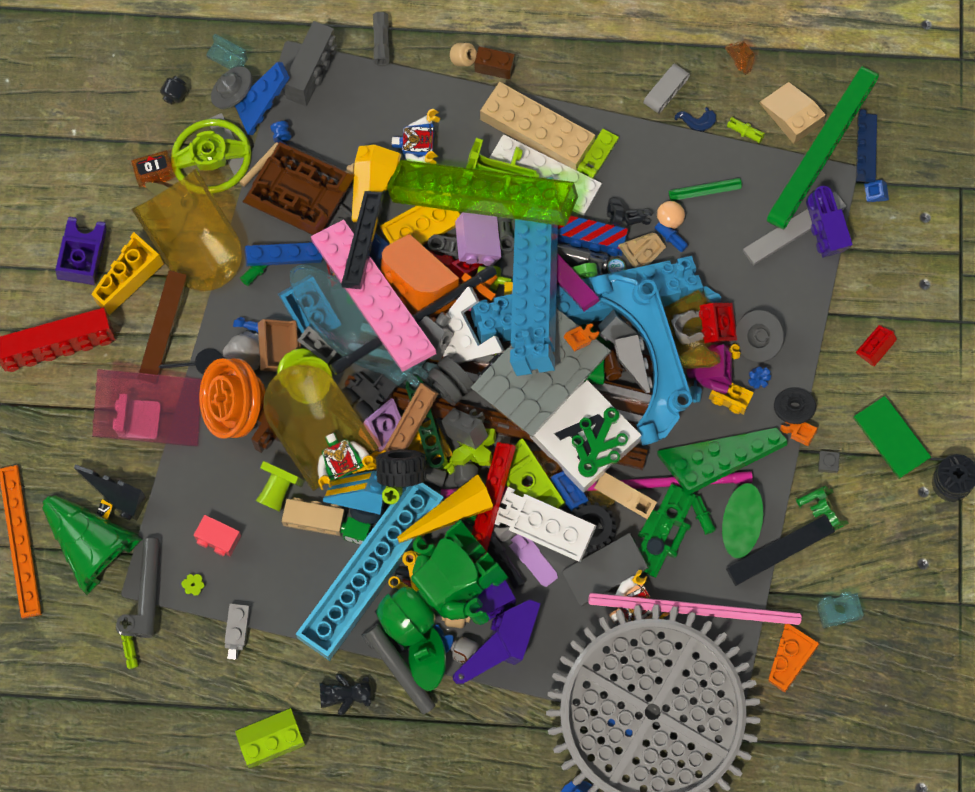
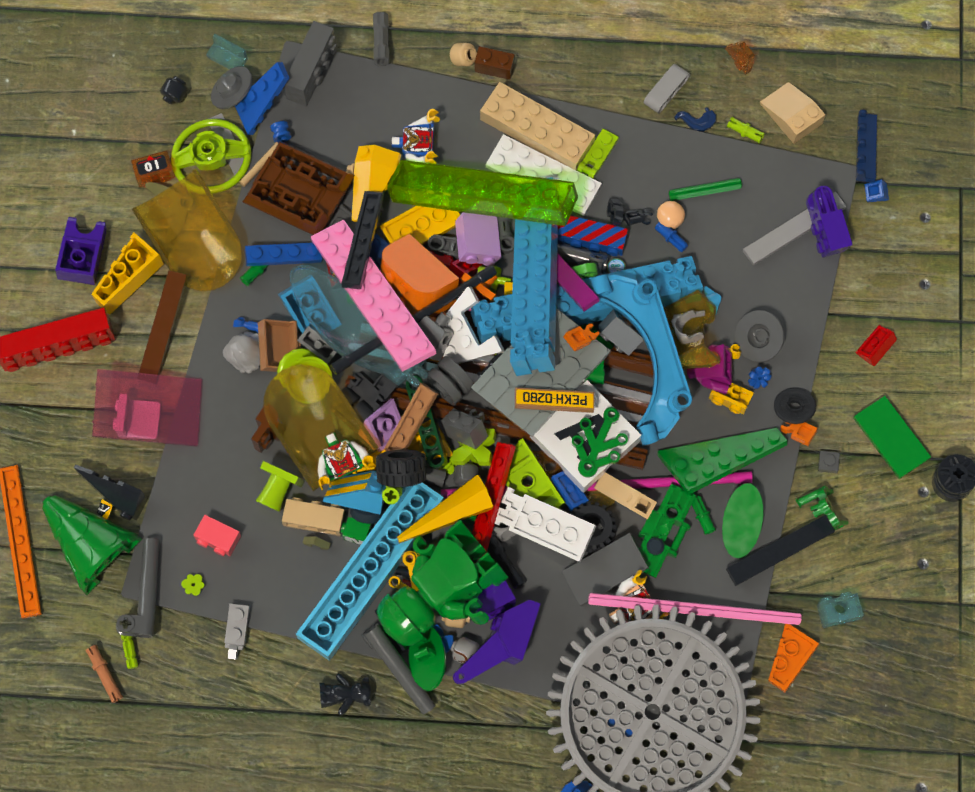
black piece [159,348,223,375] -> none
orange wheel [199,358,266,438] -> none
lime slope [235,708,306,769] -> none
lime piece [461,138,540,195] -> none
lavender piece [509,534,558,587] -> none
reddish brown cone [604,350,623,380] -> none
light grey slope [614,335,653,393] -> none
tan wing [618,233,666,268] -> none
dark azure piece [689,380,702,403] -> none
red plate [699,303,737,343] -> none
green beam [767,66,879,230] -> none
none -> nougat pin [85,645,123,703]
none -> olive tile [303,536,331,550]
none -> tile [515,387,594,413]

